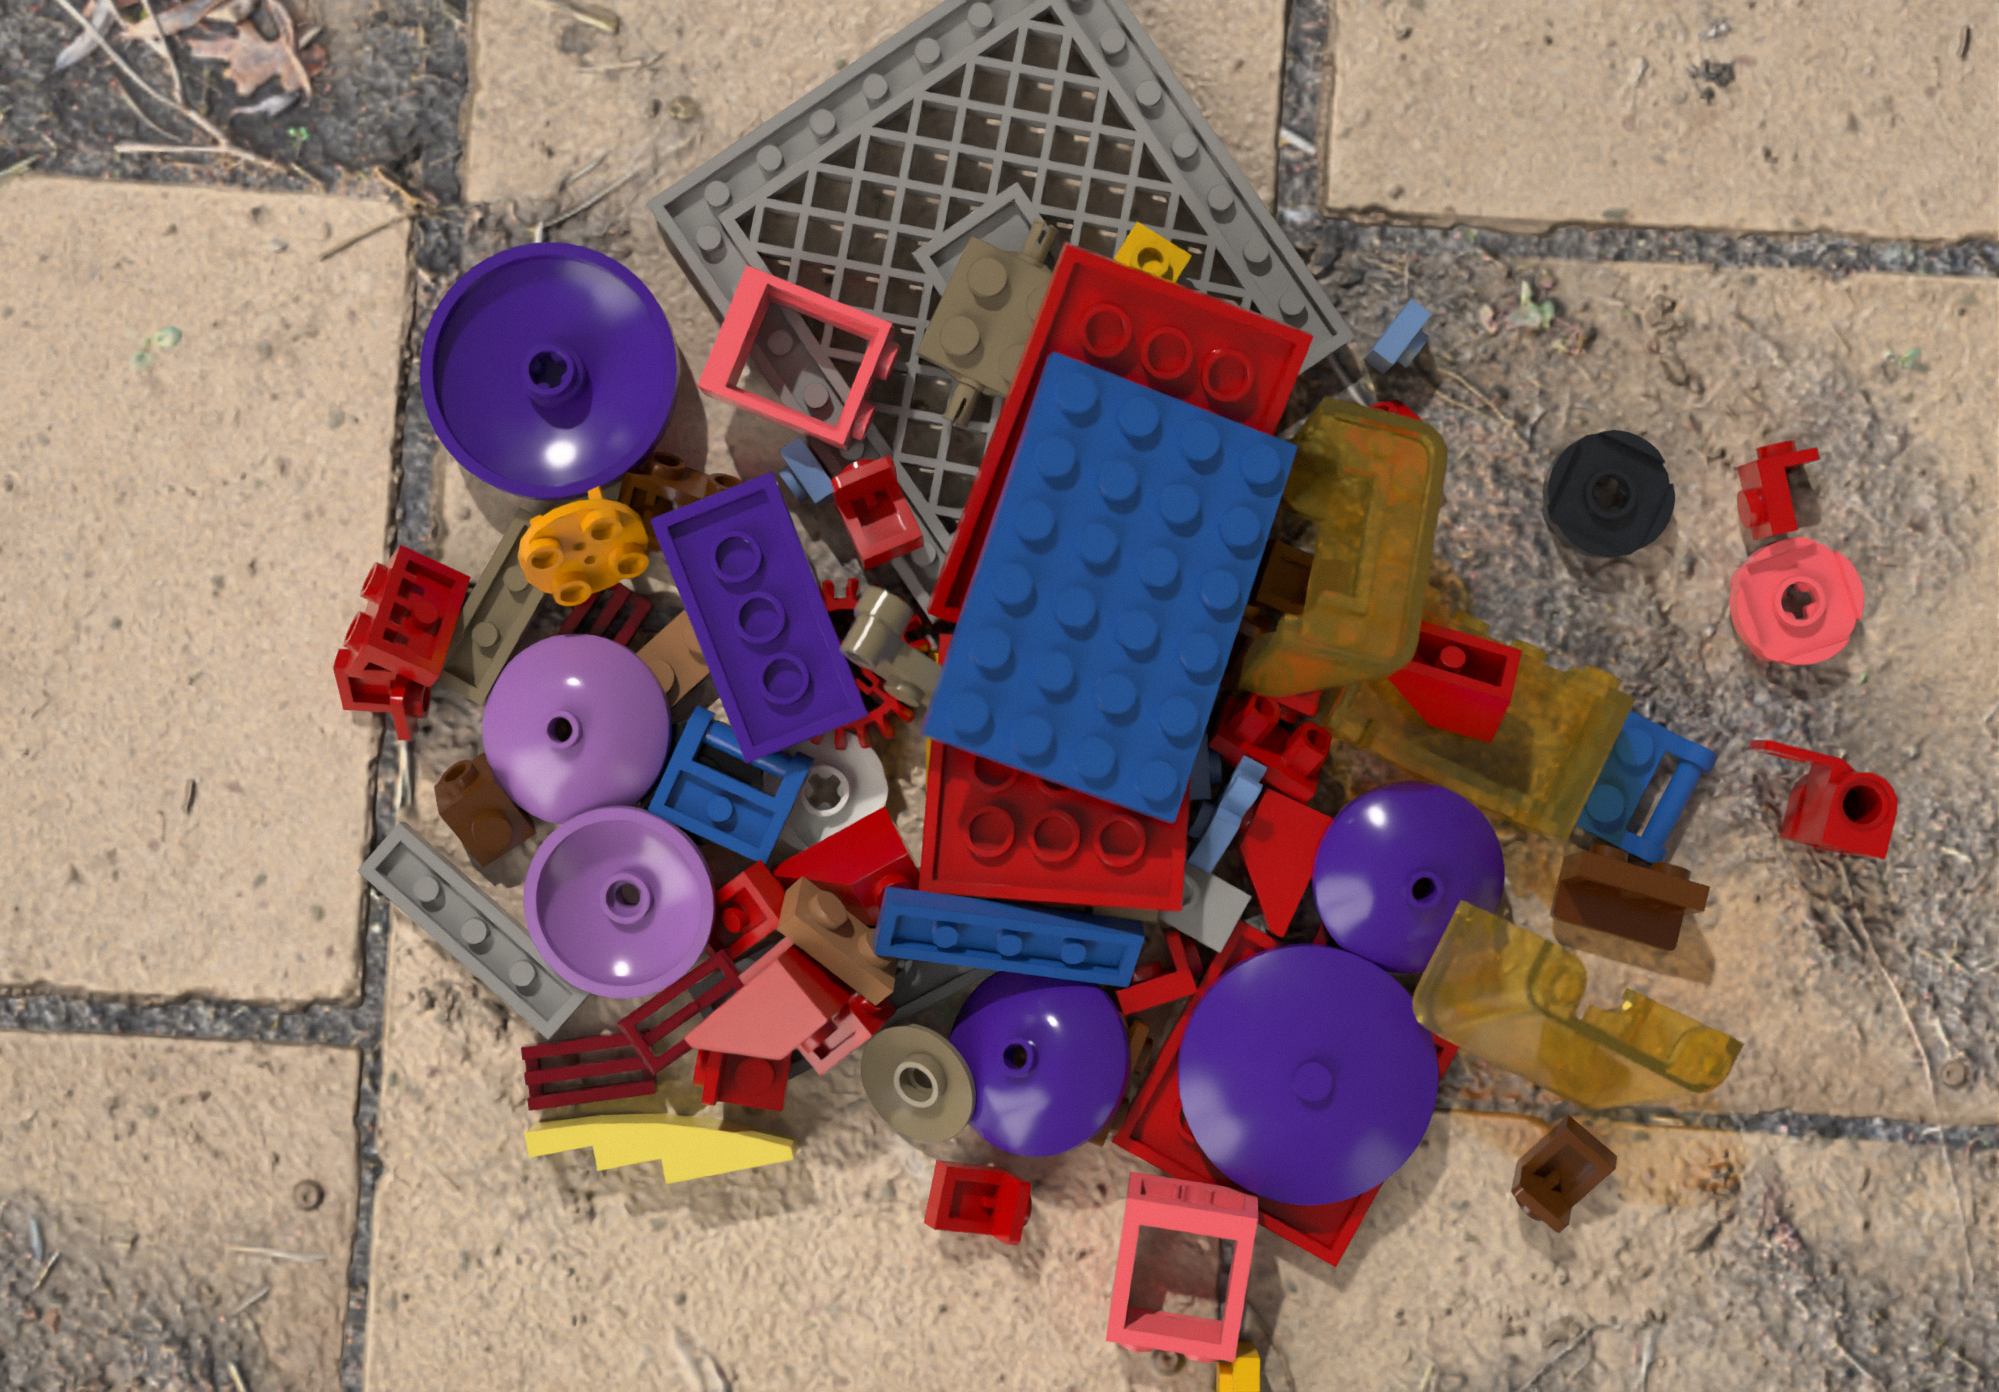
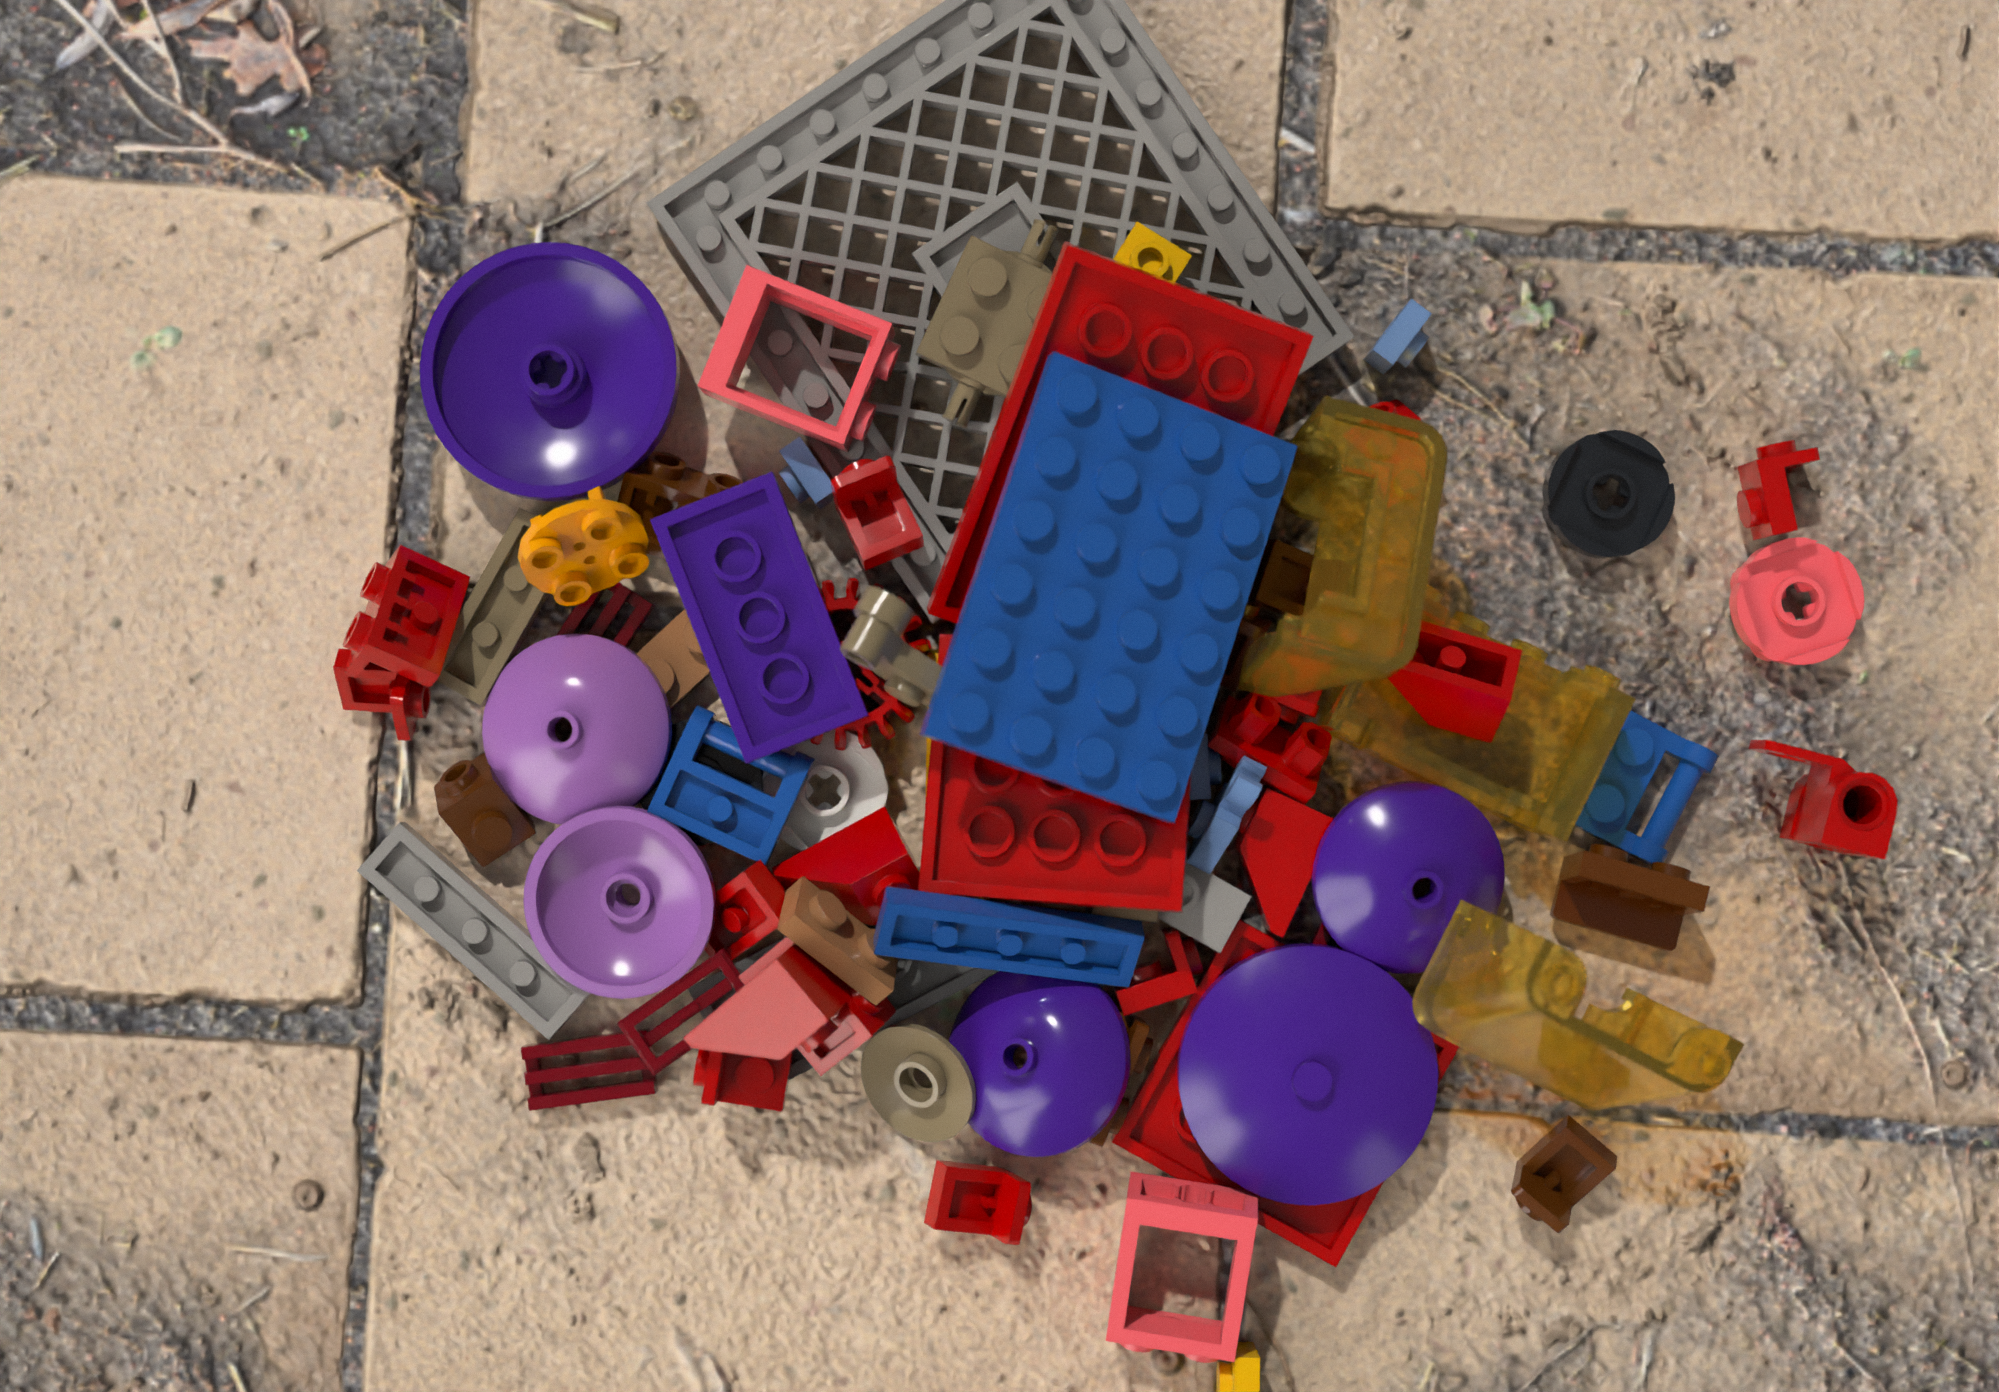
light yellow slope [524,1113,799,1184] -> none

